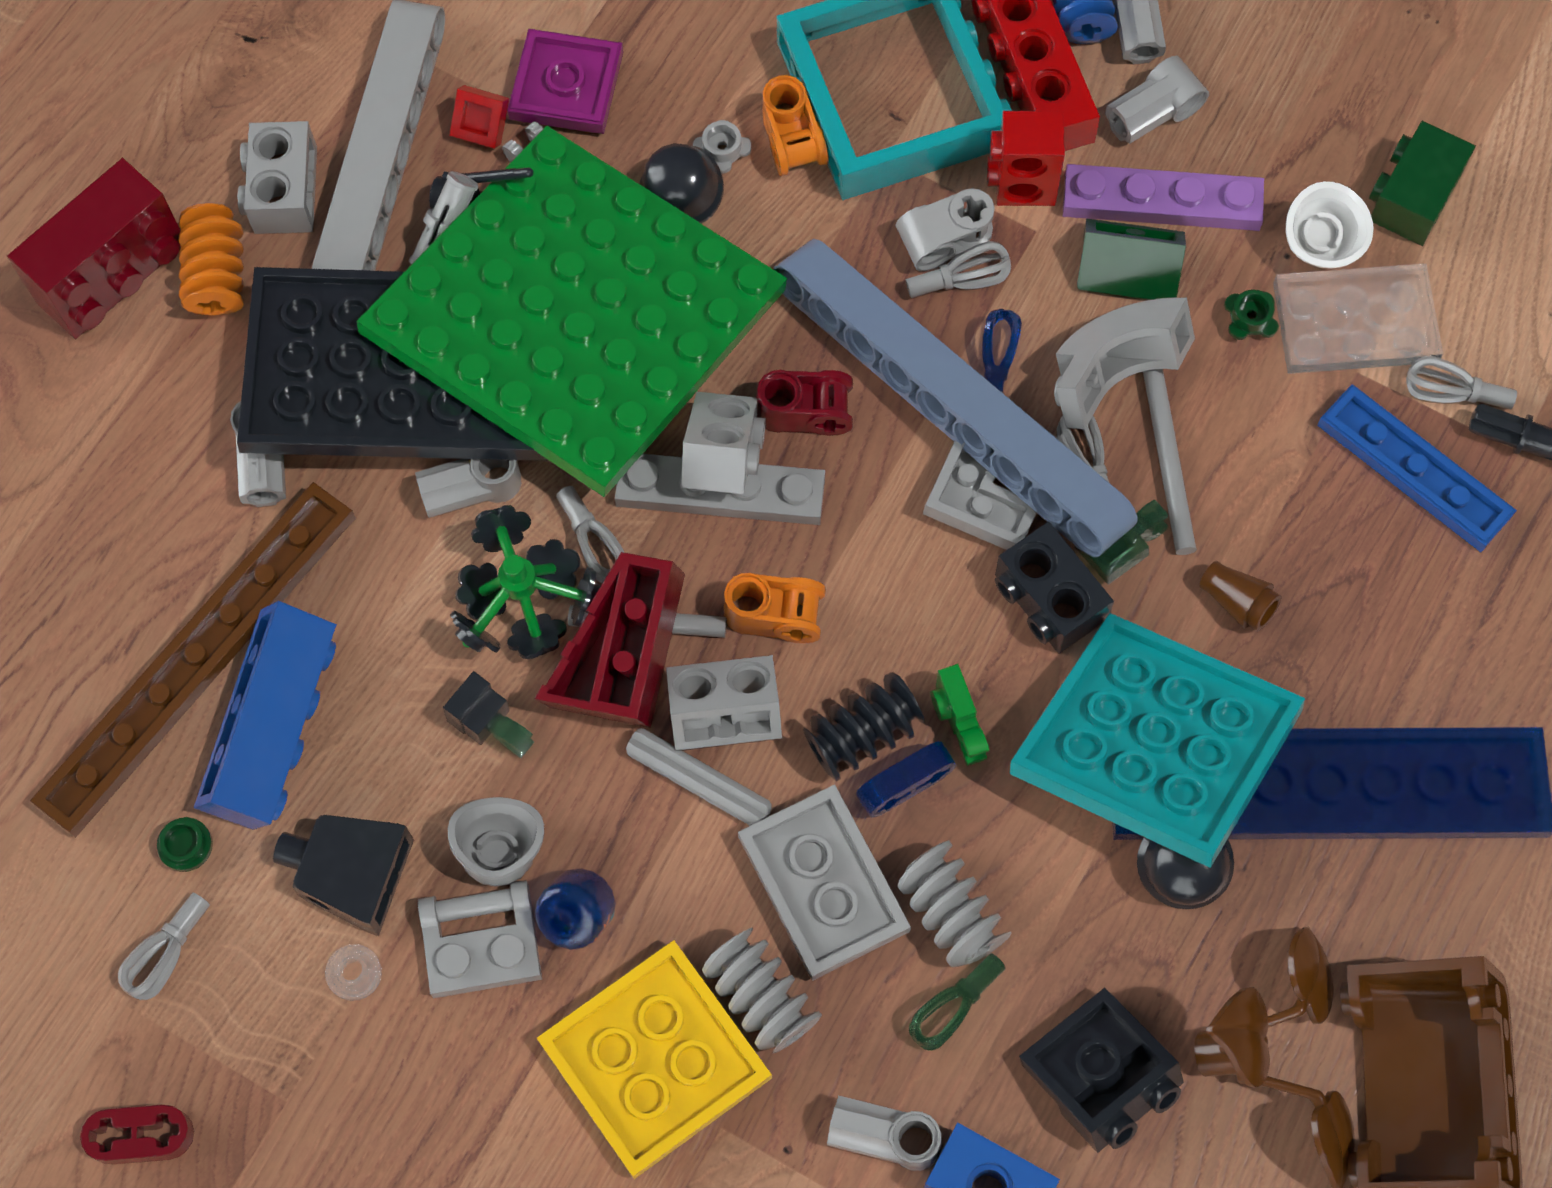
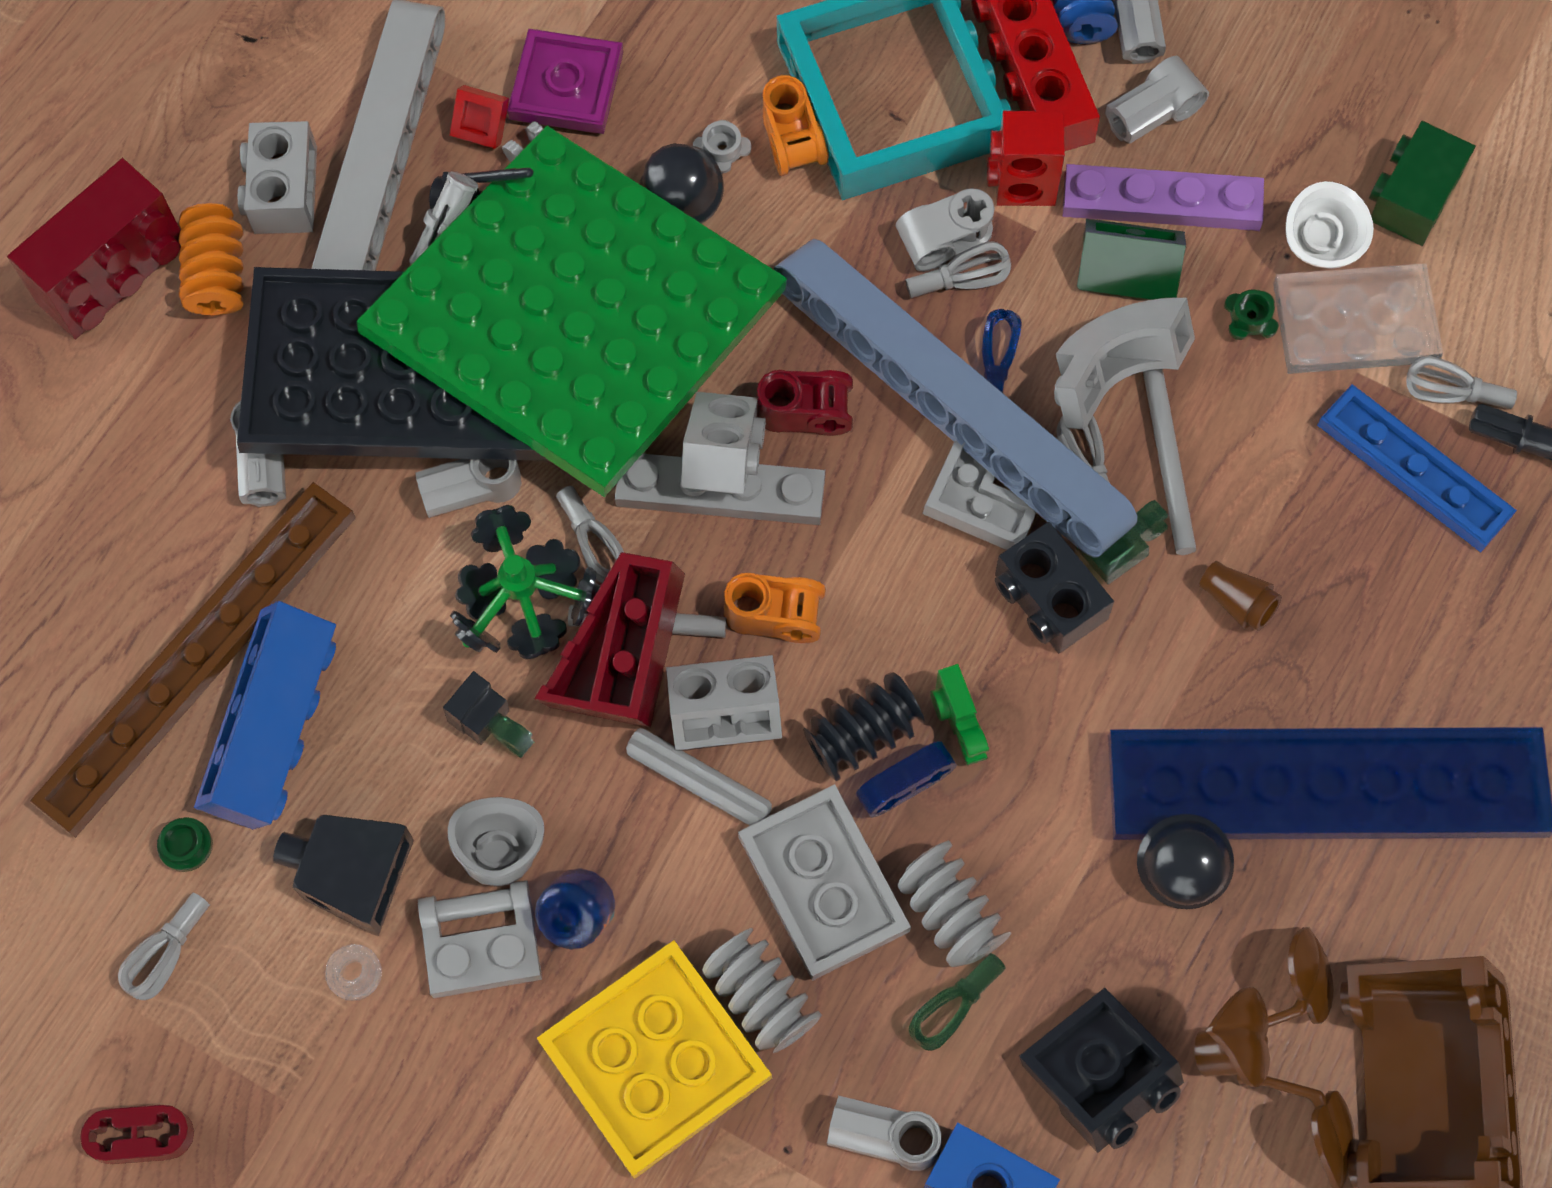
teal plate [1010,613,1305,868] -> none

